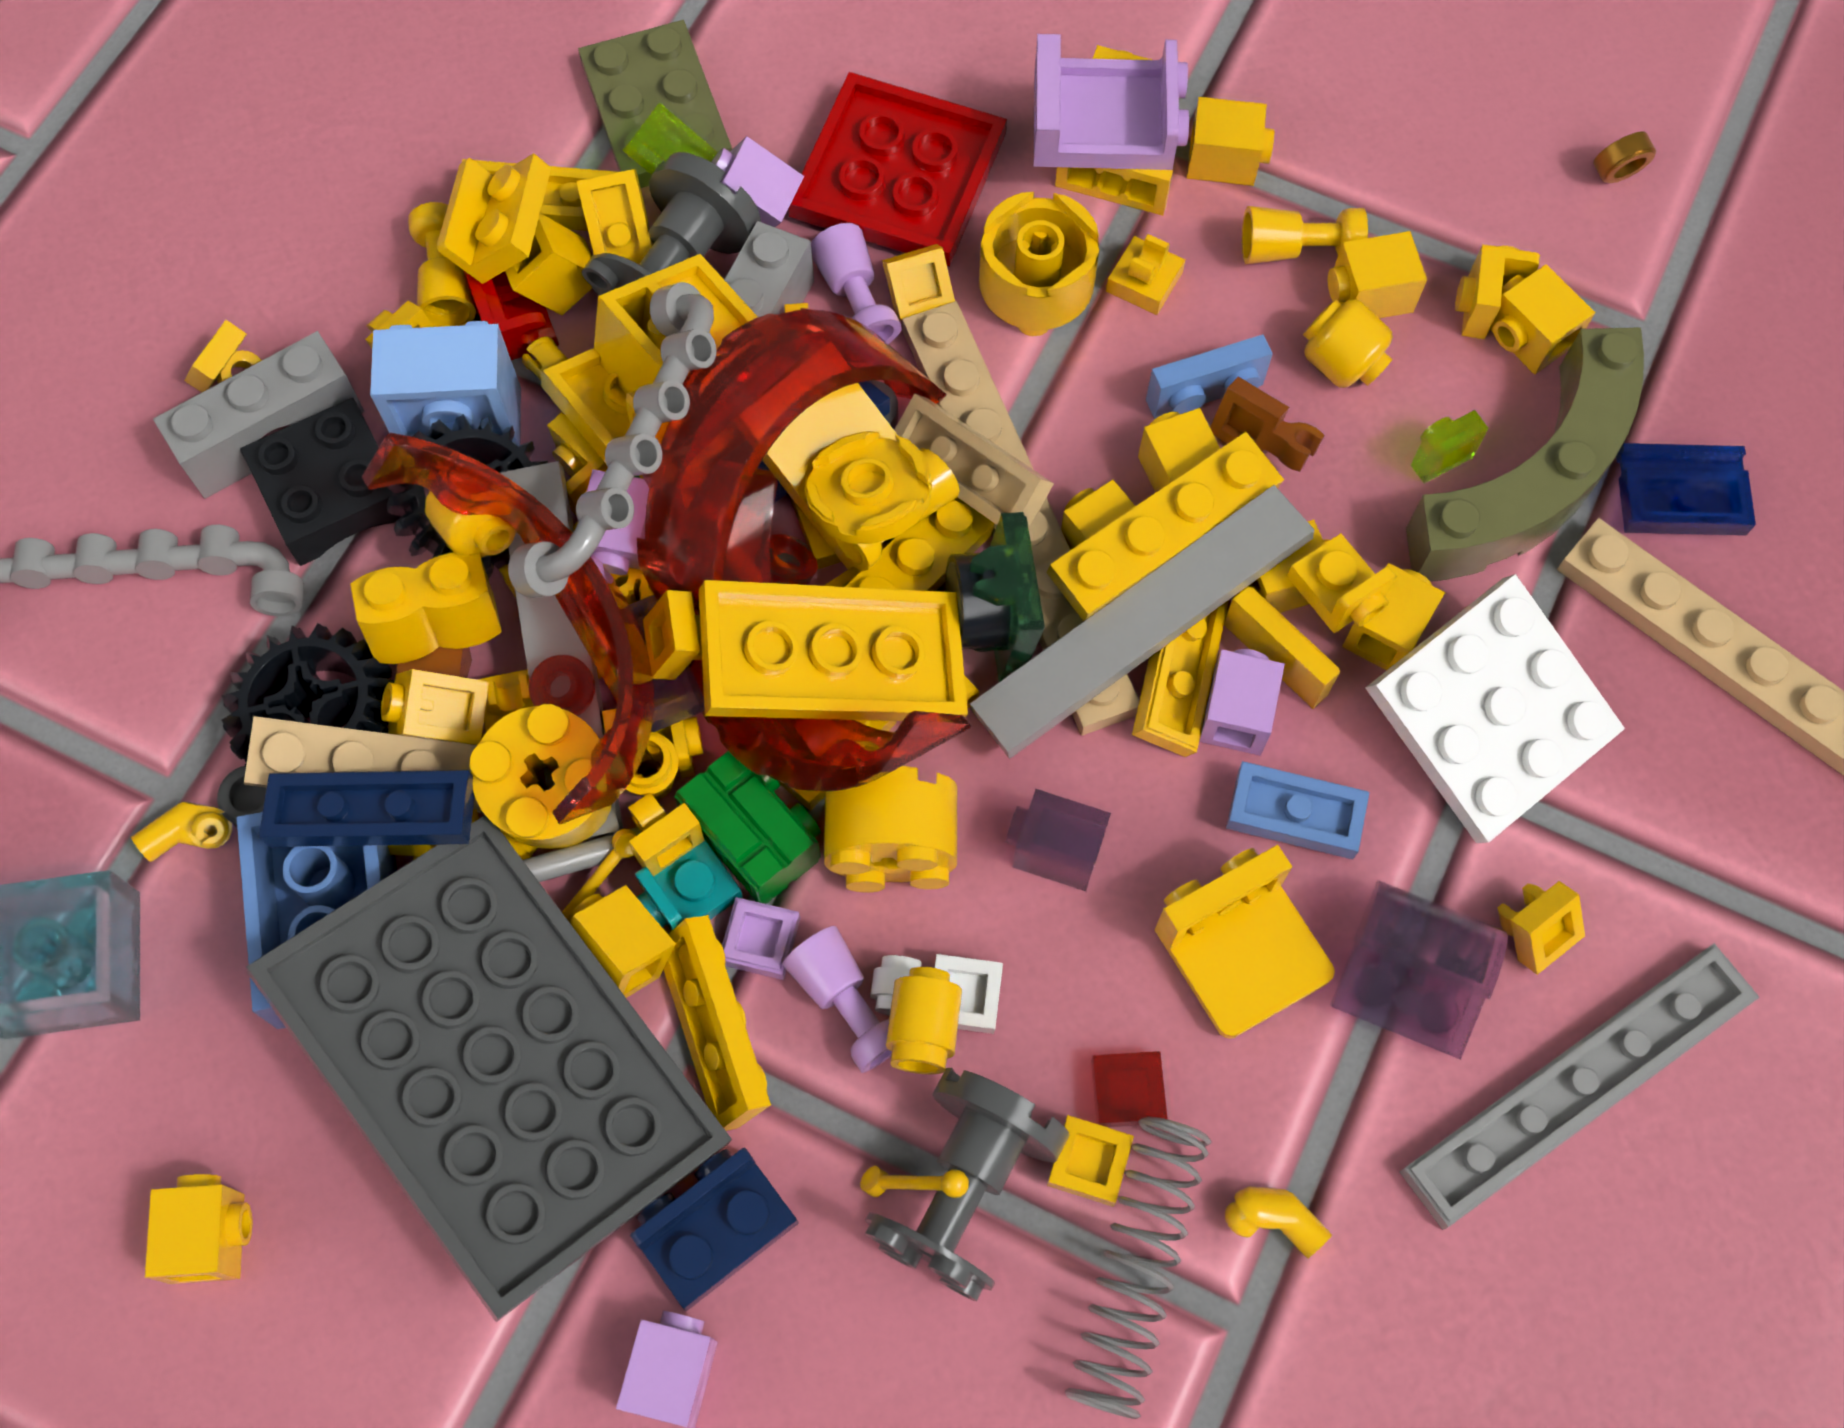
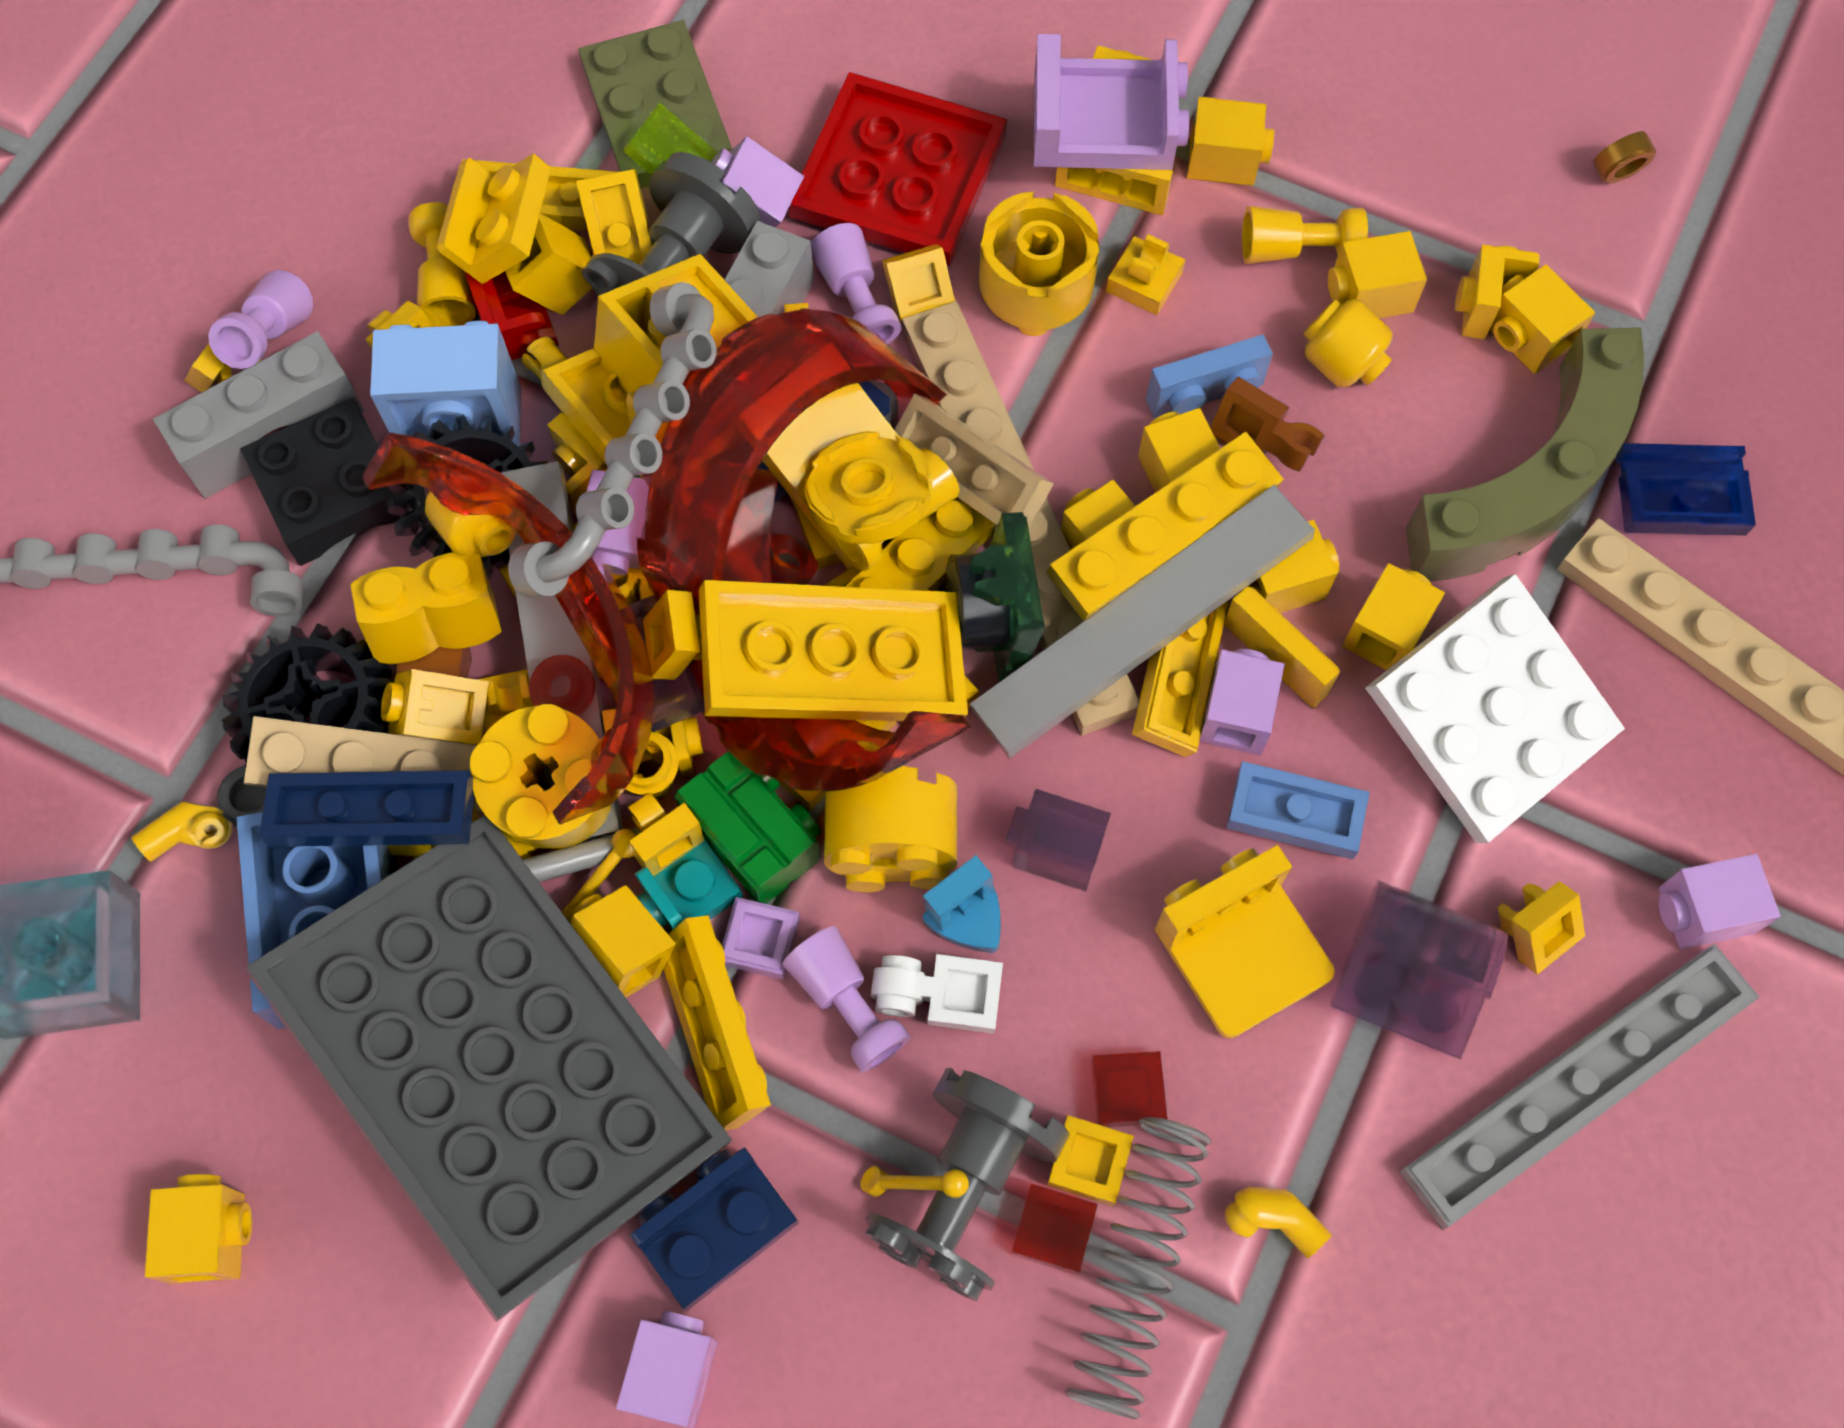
yellow brick [886,967,962,1075] -> none
yellow bracket [1287,533,1397,633] -> none
clear neon green plate [1410,410,1489,483] -> none
none -> lavender piece [208,270,313,369]
none -> dark azure tile [923,855,1001,953]
none -> clear red tile [1011,1183,1098,1275]
none -> lavender brick [1658,854,1781,950]

